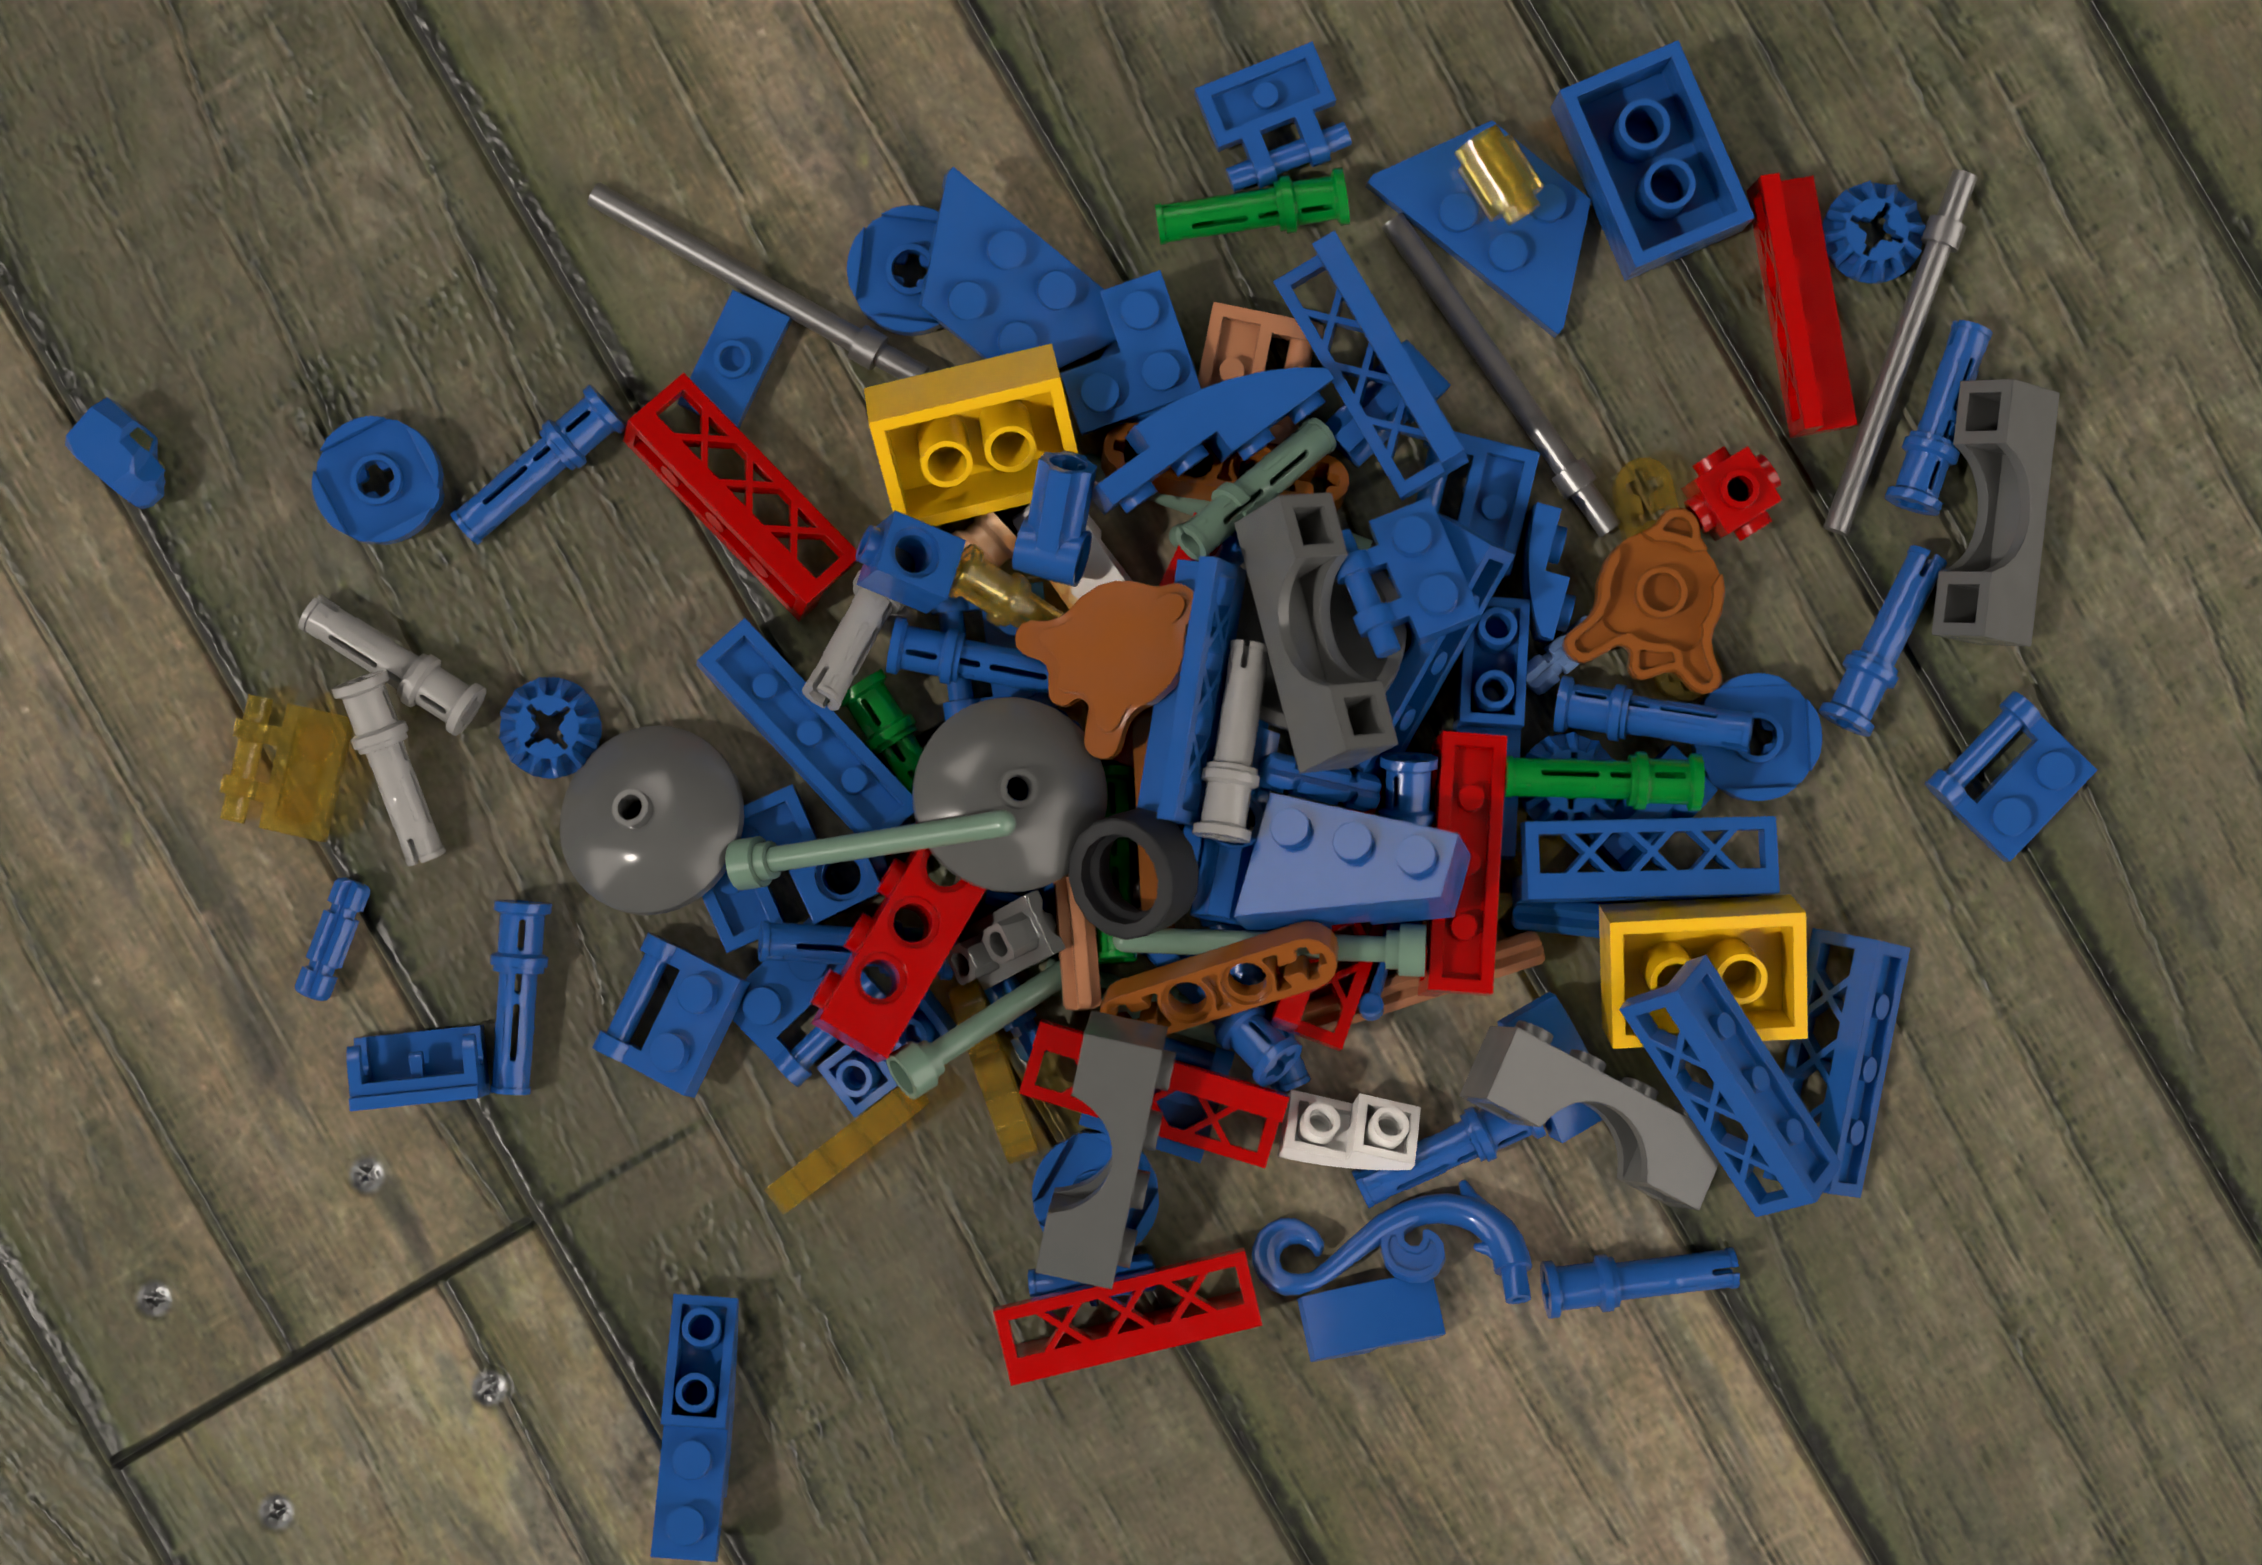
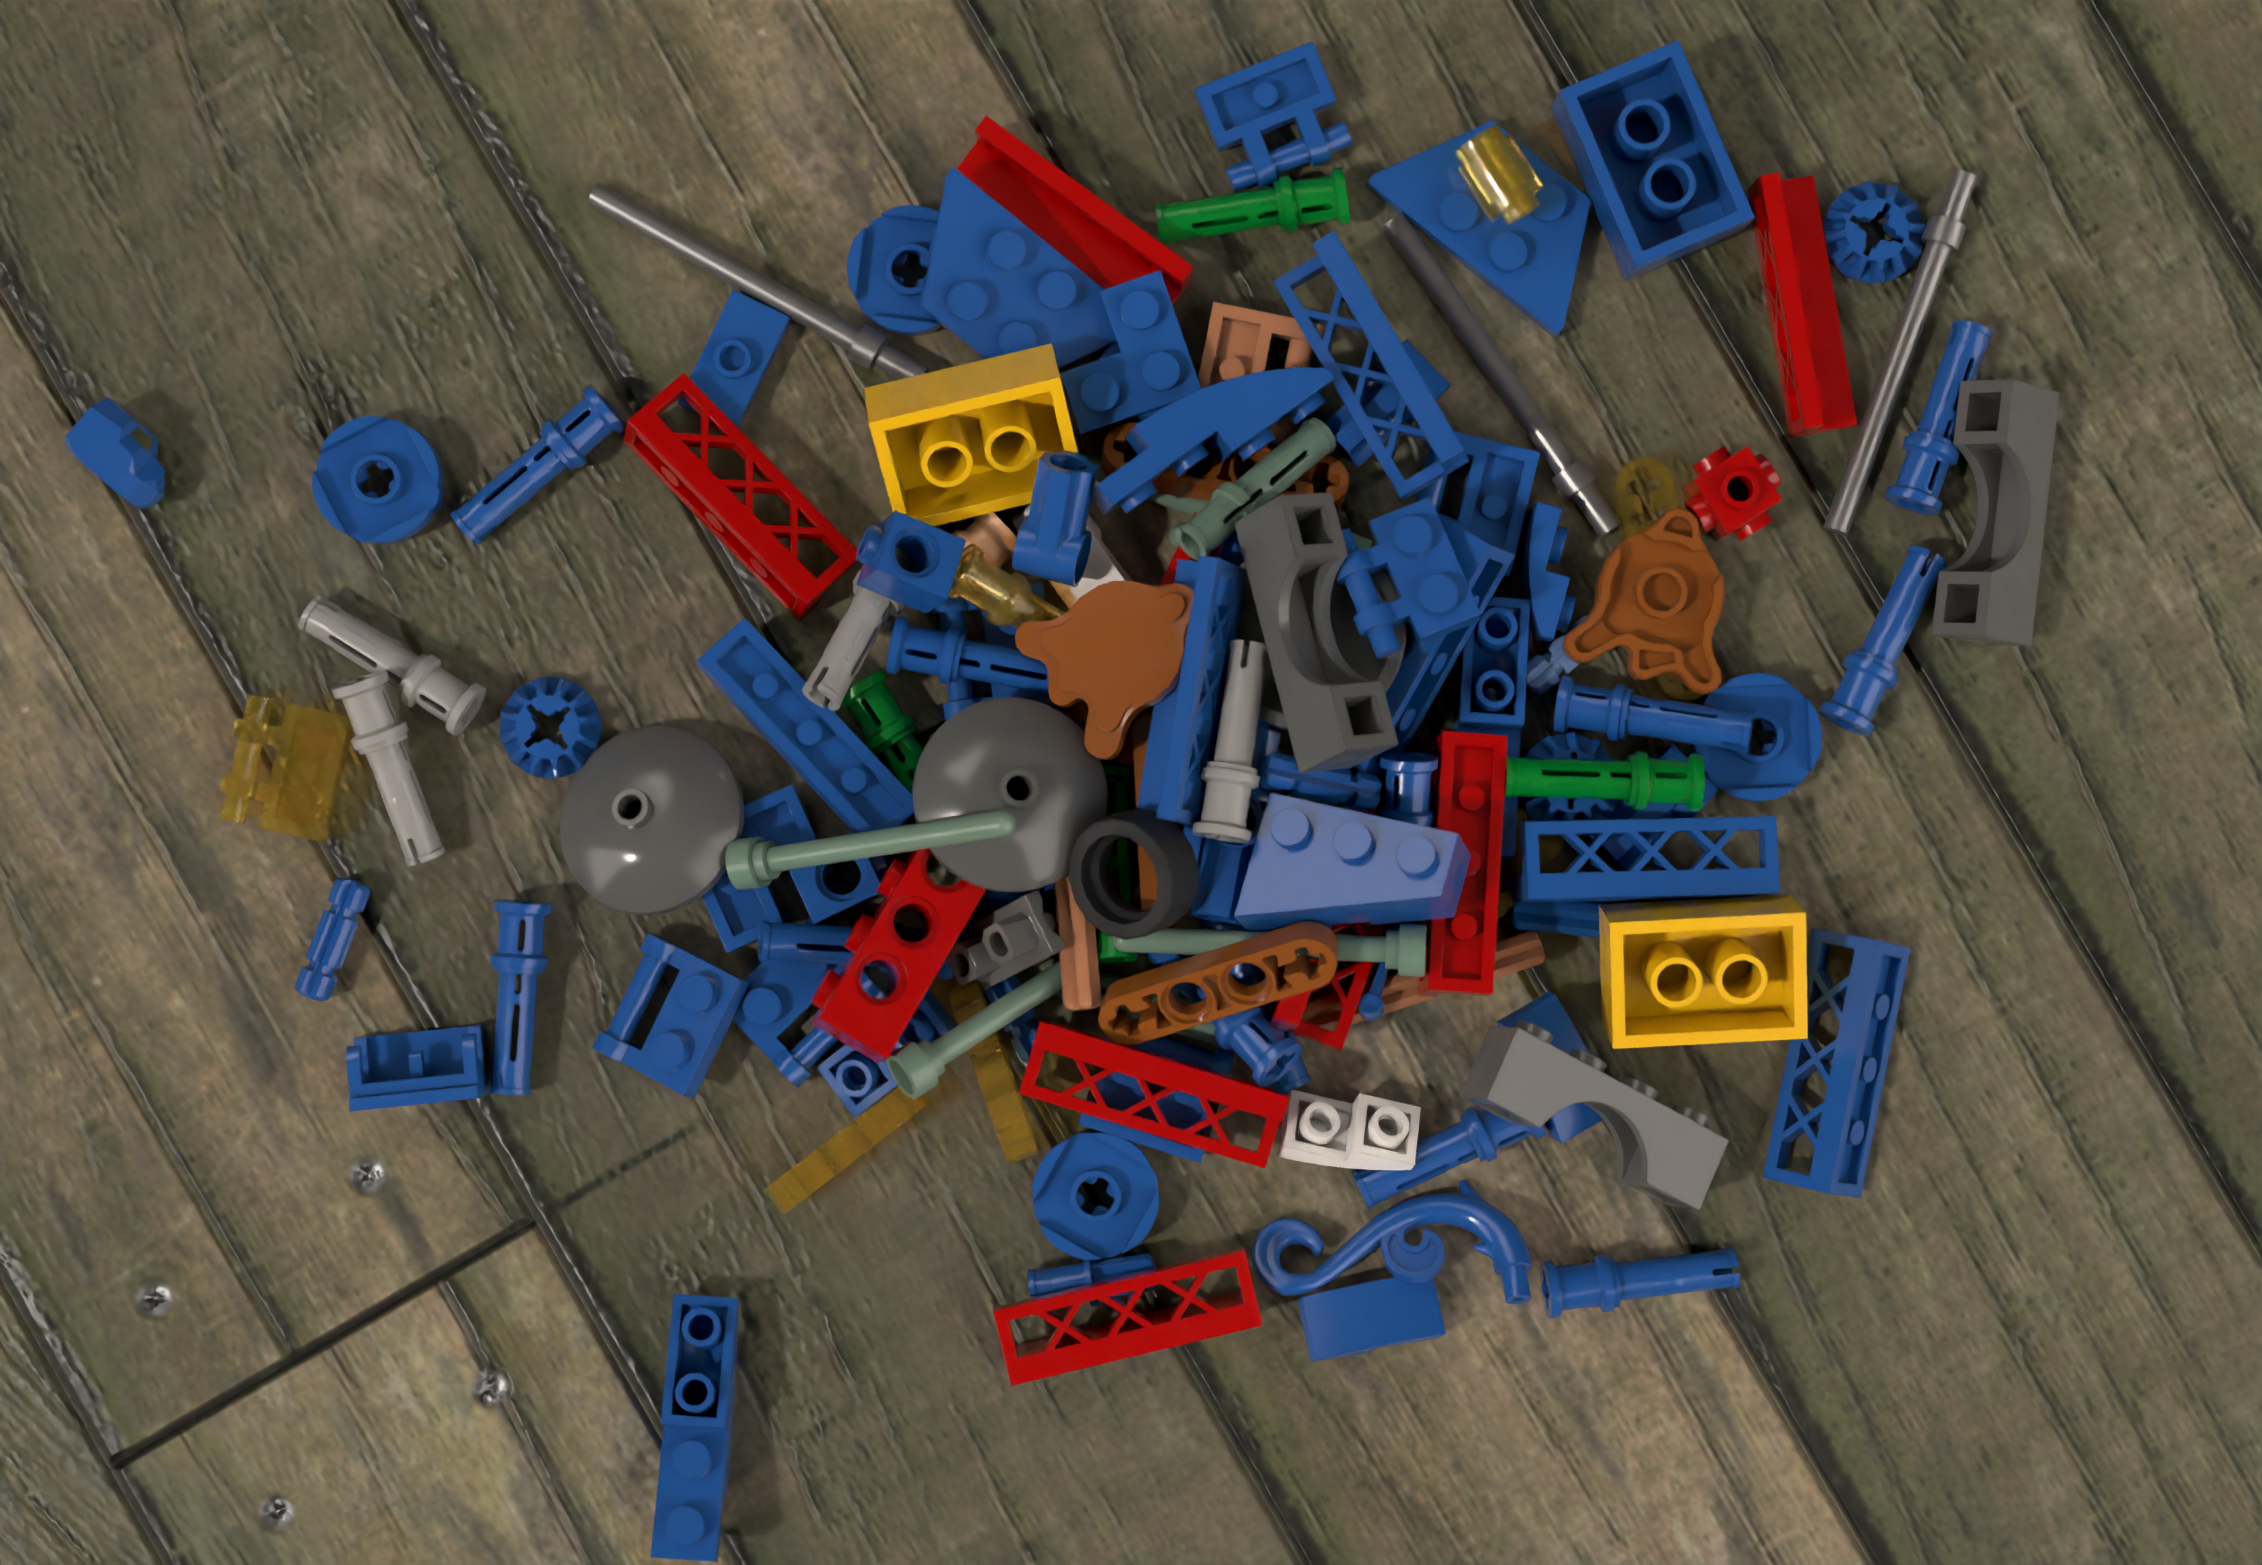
dark grey arch [1035,1010,1176,1289] -> none
blue fence [1619,955,1843,1217] -> none
blue plate [1925,691,2098,862] -> none
none -> red fence [957,116,1194,306]

